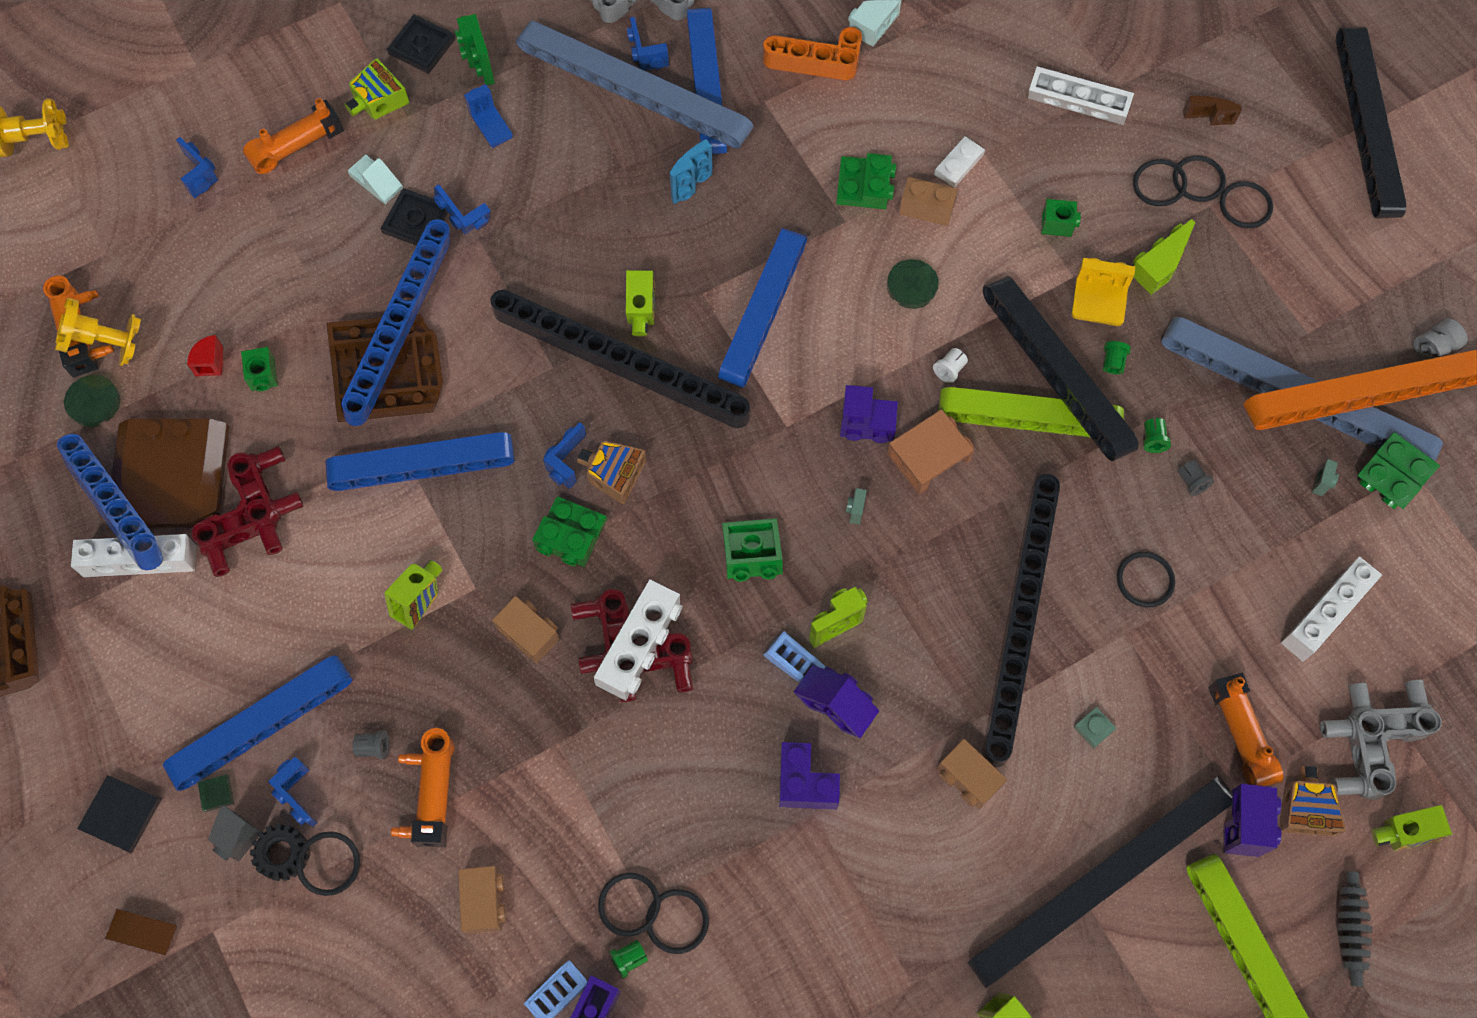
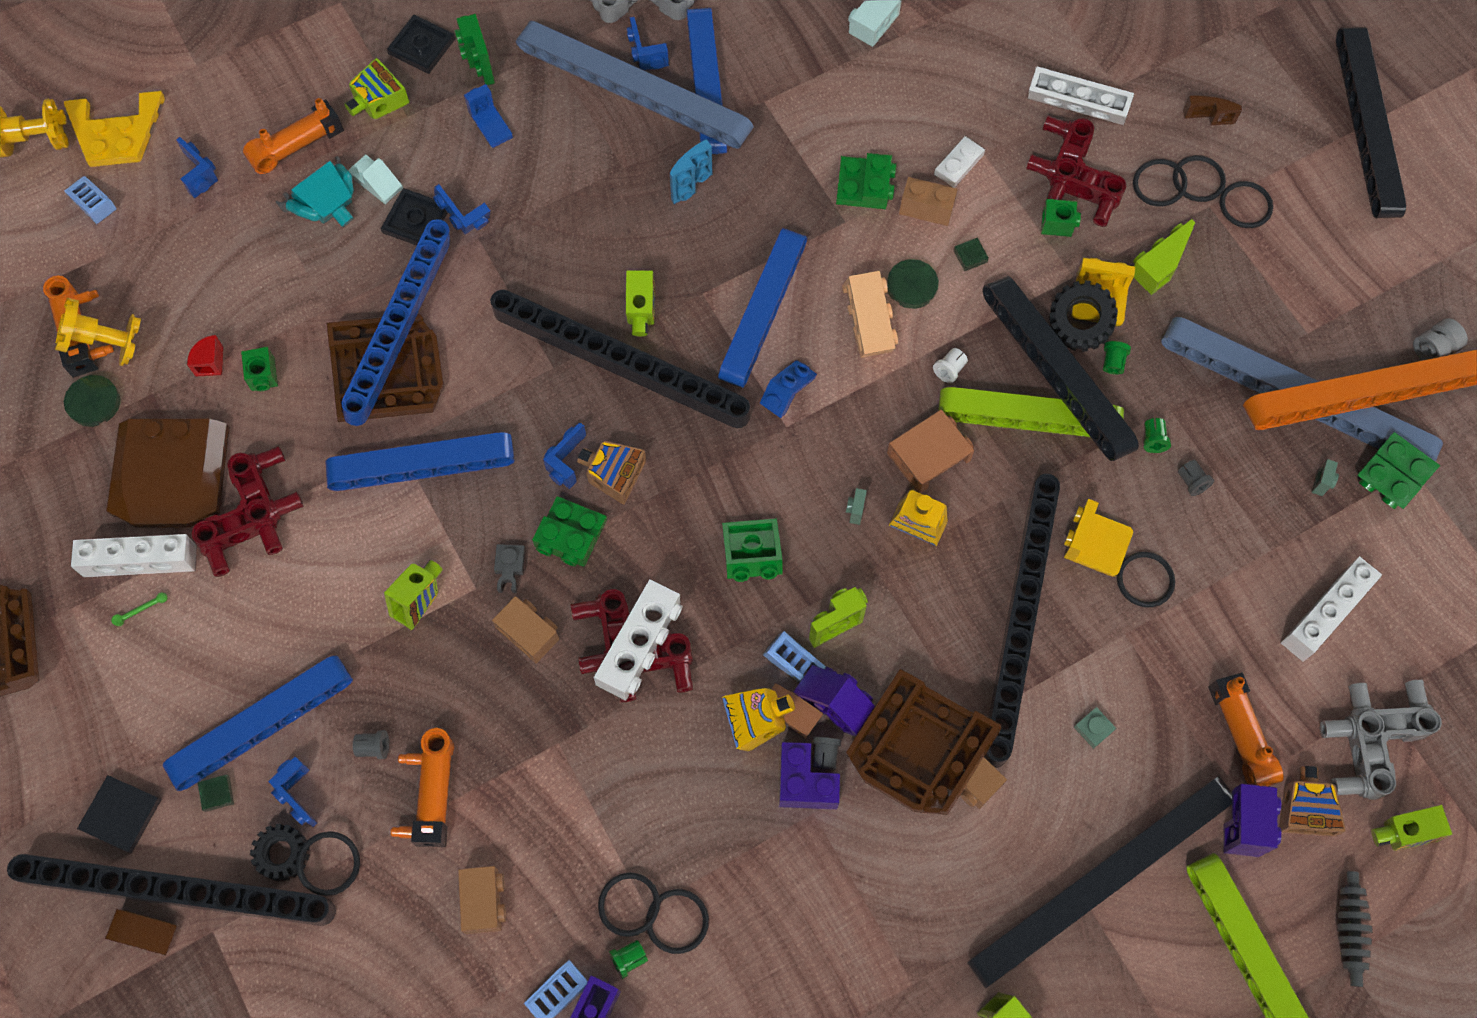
blue beam [57,434,163,570] -> none
dark grey slope [208,805,260,861] -> none
orange beam [763,27,862,80] -> none
dark purple brick [840,385,898,443] -> none
none -> black beam [7,854,336,926]
none -> yellow wing [64,91,165,167]
none -> light blue slope [64,176,117,225]
none -> bright green hinge [111,592,168,627]
none -> teal torso [276,156,354,227]
none -> dark grey plate [494,544,526,593]
none -> yellow torso [722,688,795,751]
none -> blue bracket [760,360,817,418]
none -> nougat slope [771,683,823,739]
none -> dark grey bush [812,737,842,769]
none -> light nougat wedge [842,271,898,358]
none -> reddish brown wedge [846,669,1001,815]
none -> yellow torso [889,490,948,546]
none -> clear green tile [953,238,989,271]
none -> dark red pin [1026,115,1127,227]
none -> black tyre [1050,280,1118,352]
none -> yellow bracket [1064,499,1133,577]

